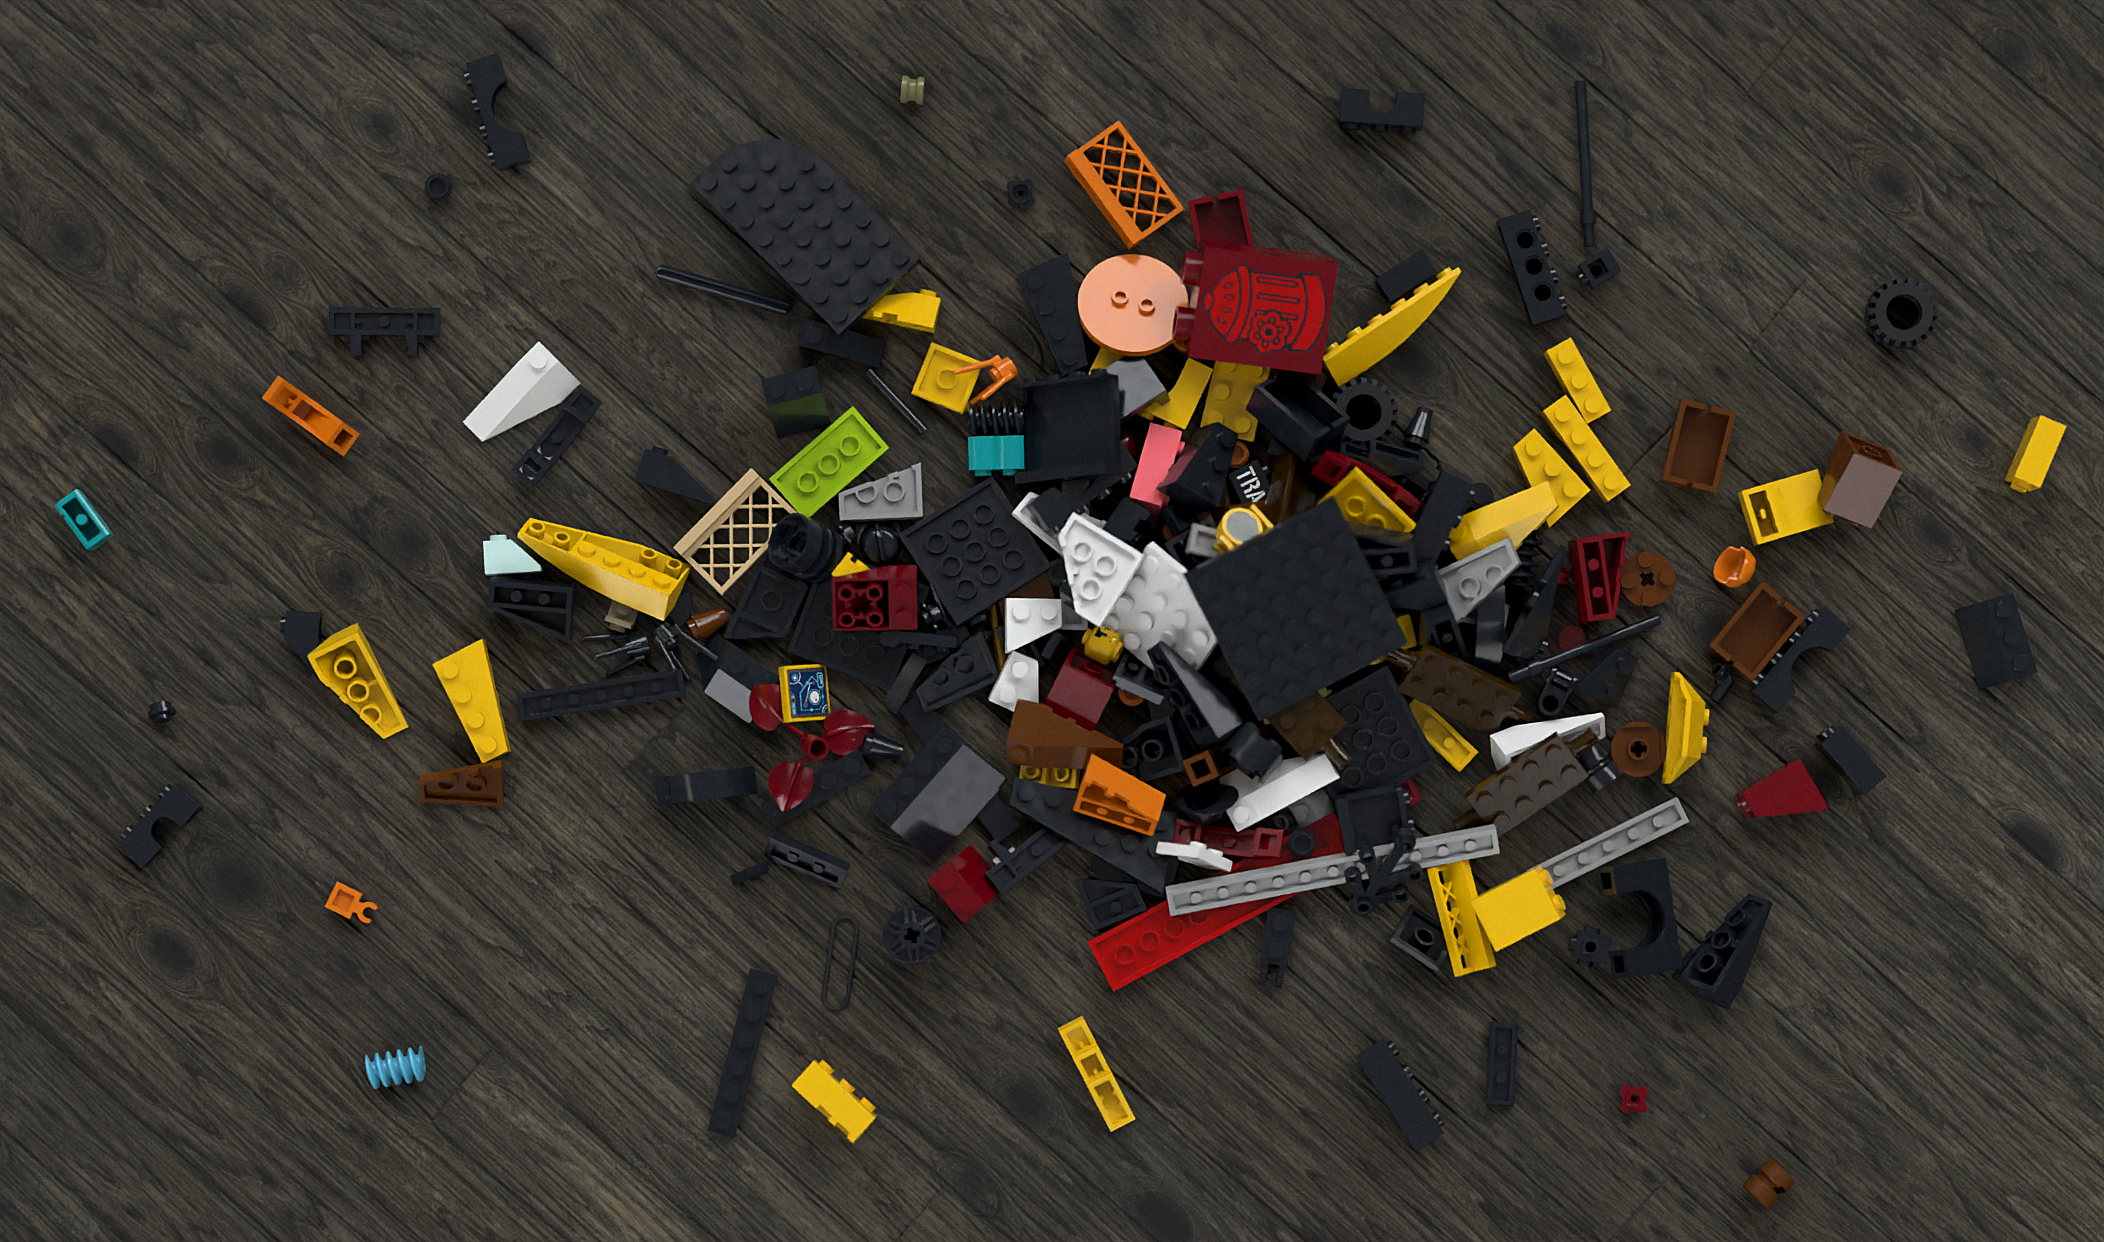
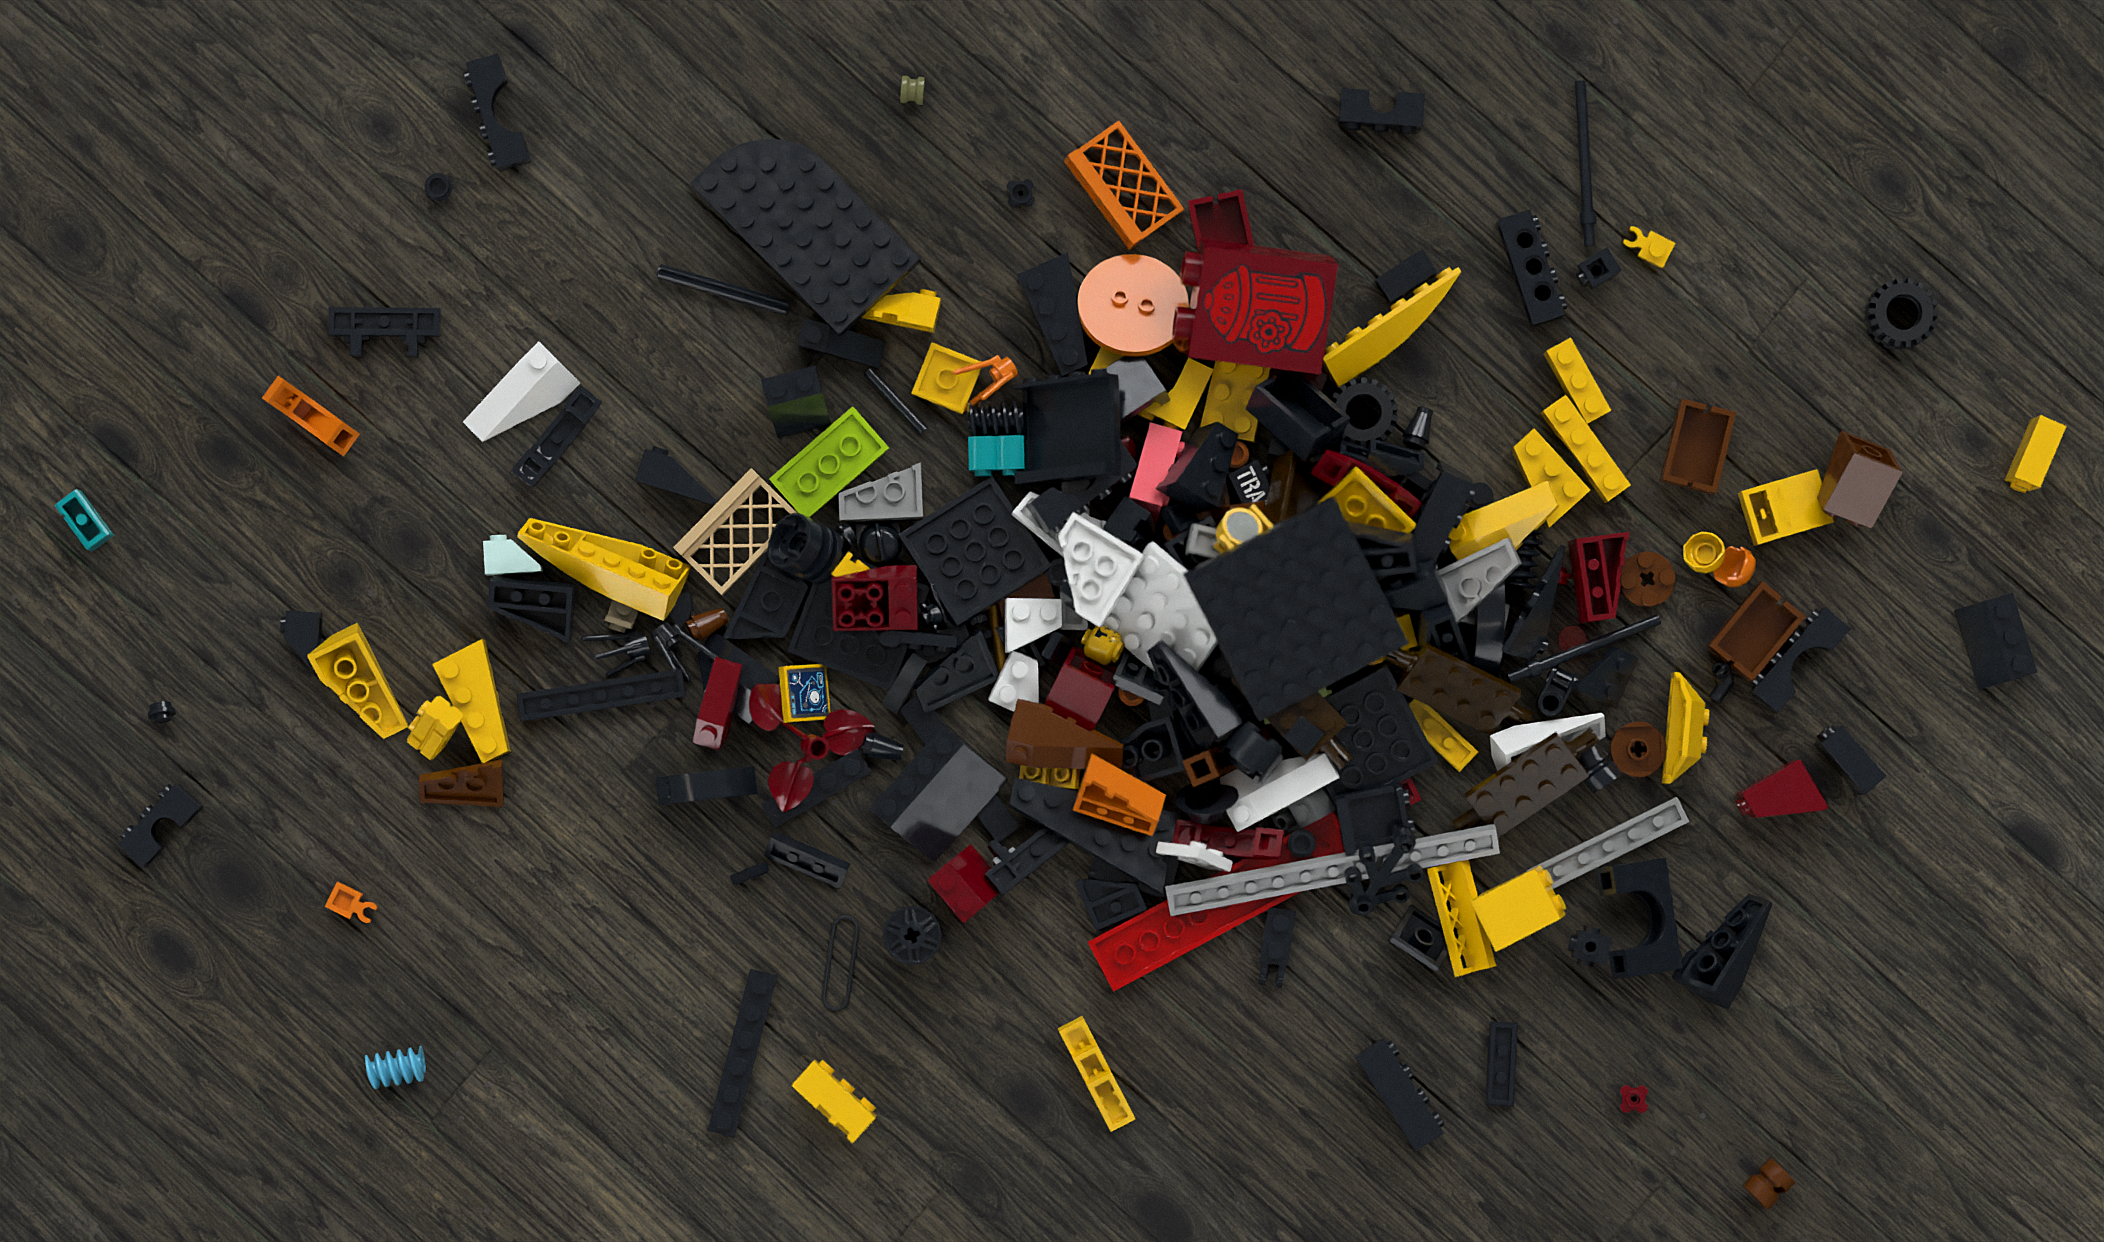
none -> yellow brick [407,696,463,760]
none -> dark red slope [693,657,743,750]
none -> black slope [1284,716,1324,756]
none -> yellow plate [1622,226,1675,269]
none -> yellow hair [1683,532,1725,574]

